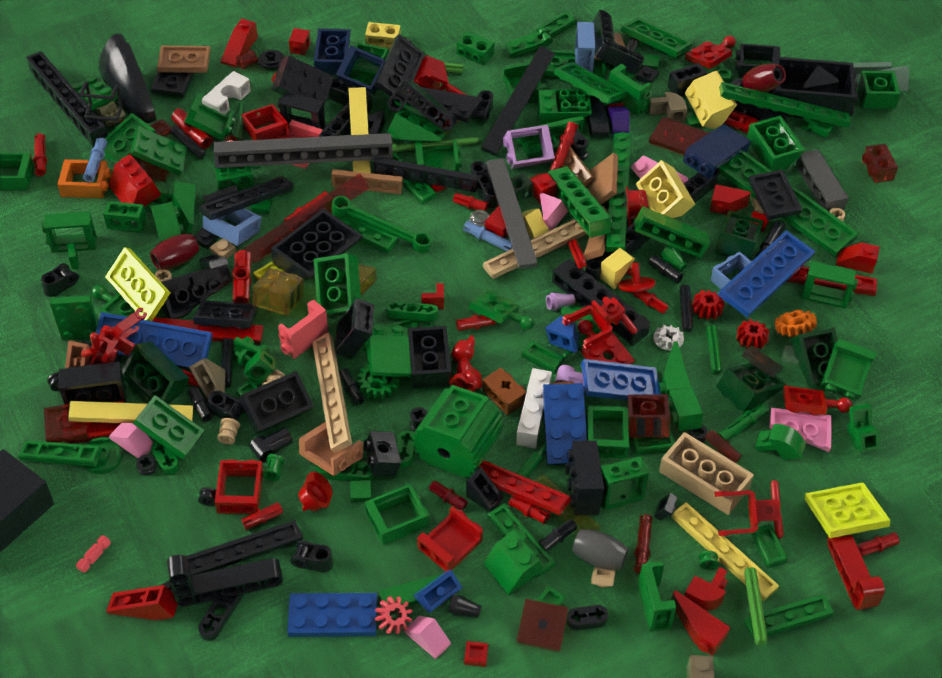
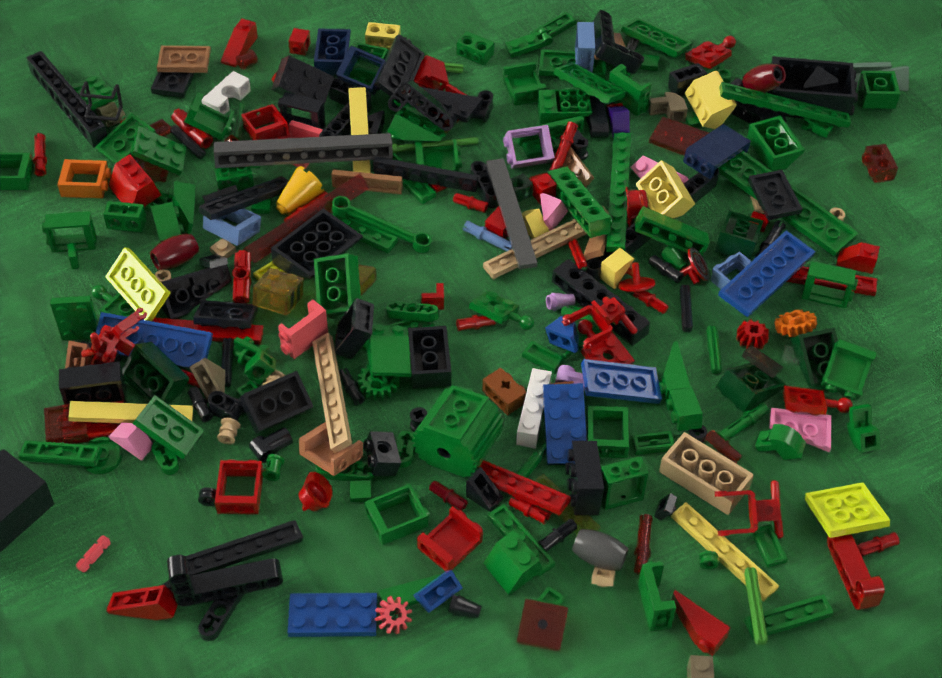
black piece [41,263,79,297] -> none
black bush [47,372,60,391] -> none
medium blue pin [83,138,107,182] -> none
black panel [99,34,157,124] -> none
black bush [136,455,156,476] -> none
black plate [194,227,219,249] -> none
red axle [241,502,283,531] -> none
black gear [258,50,284,70] -> none
black piece [290,540,333,572] -> none
bright pink slope [404,616,451,659] -> none
red animal [449,335,483,392] -> none
red tile [464,641,489,667] -> none
clear plate [469,210,490,227] -> none
black tile [481,46,555,156] -> none
black beam [567,605,608,630] -> none
medium nougat tile [588,153,618,205] -> none
clear red brick [628,394,670,438] -> none
black plate [636,65,659,84] -> none
white gear [653,324,684,351] -> none
red brick [684,567,728,611] -> none
red gear [692,289,725,321] -> none
red slope [710,185,751,215] -> none
red arm [723,110,759,133] -> none
black window [735,43,780,78] -> none
dark grey brick [796,149,848,211] -> none
none -> yellow cone [276,166,324,215]
none -> shield [679,247,710,285]

